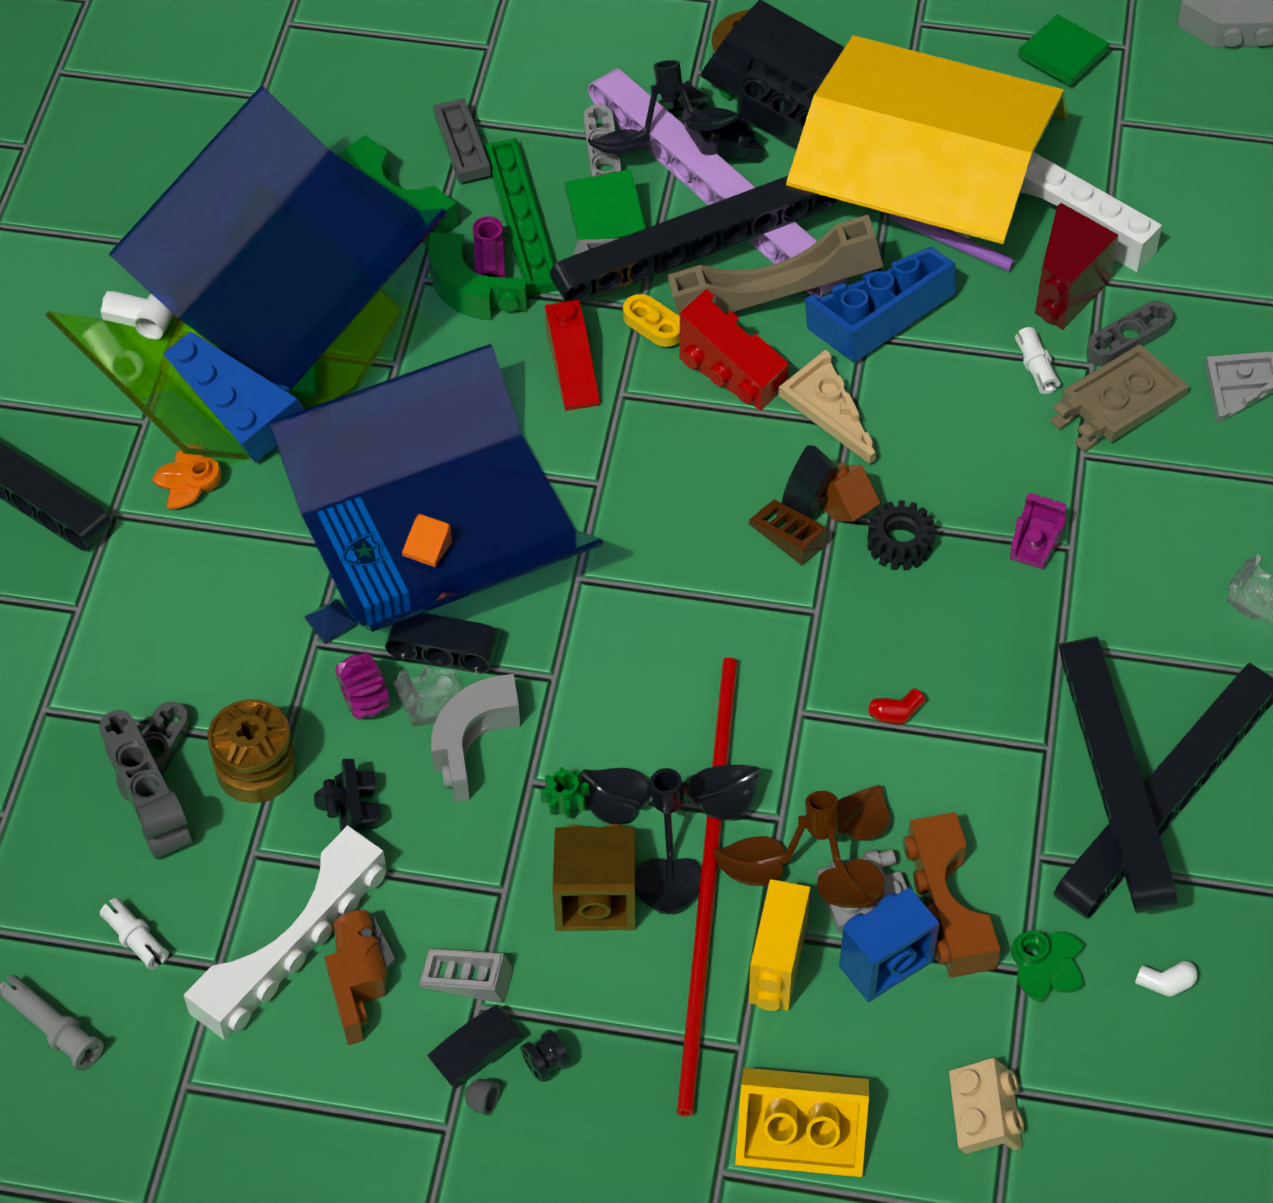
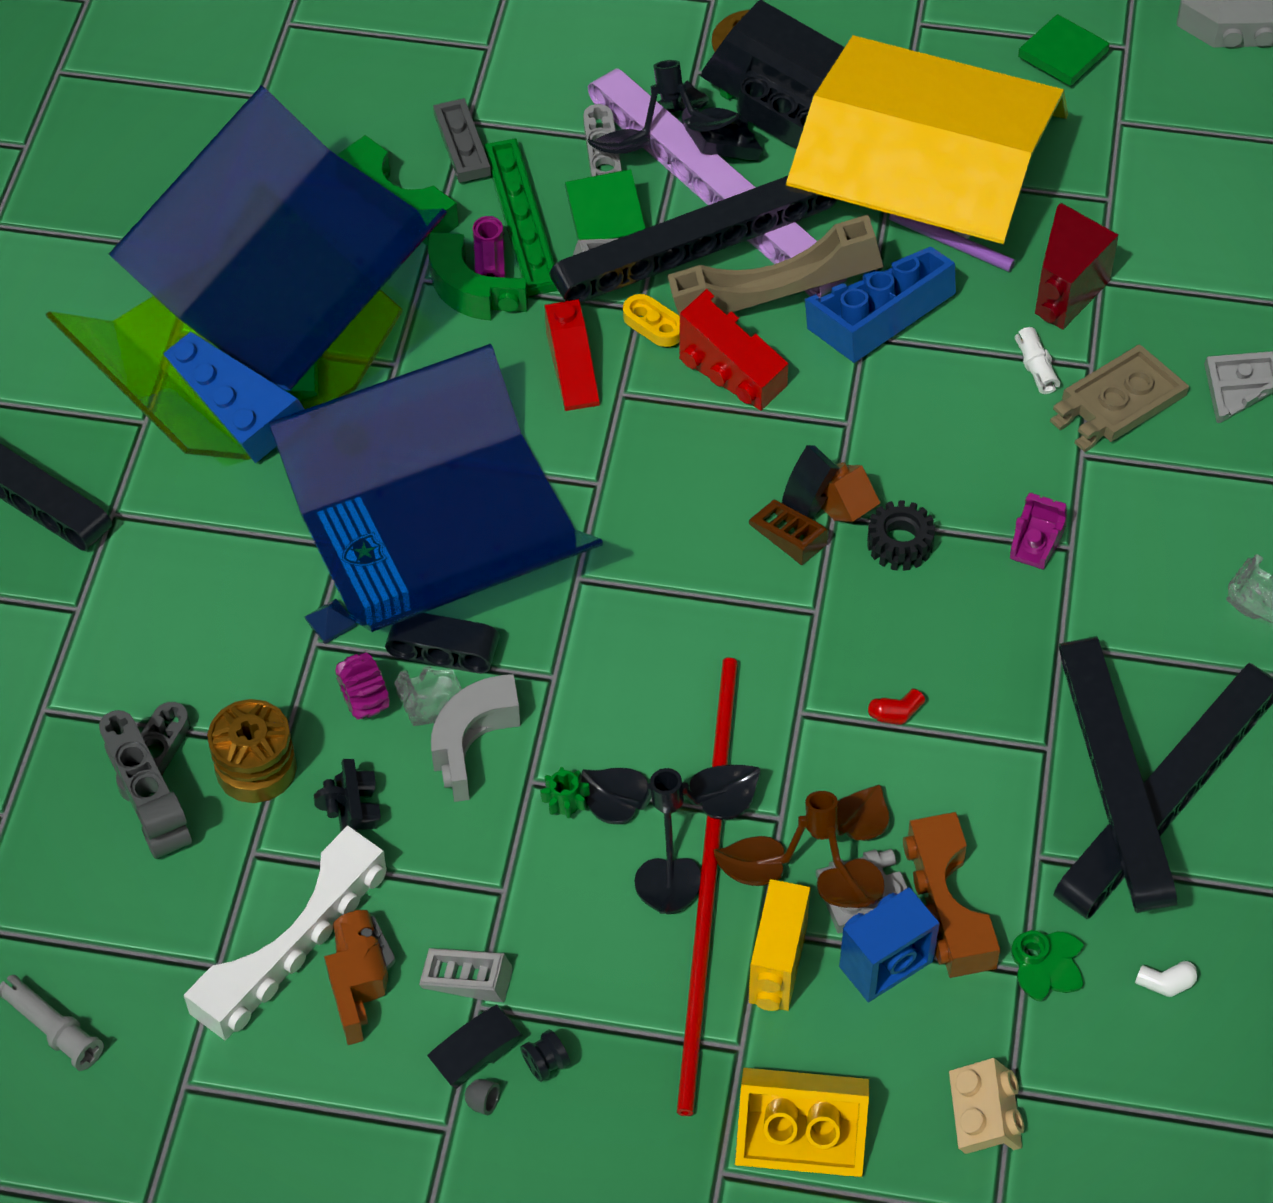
white pin [100,898,169,970] -> none
white piece [101,291,177,340] -> none
orange plate [152,448,221,510] -> none
orange slope [402,514,452,567] -> none
pearl gold slope [552,824,636,931] -> none
tan wing [778,350,876,464] -> none
white arch [1020,152,1162,272] -> none
dark grey beam [1086,301,1173,367] -> none

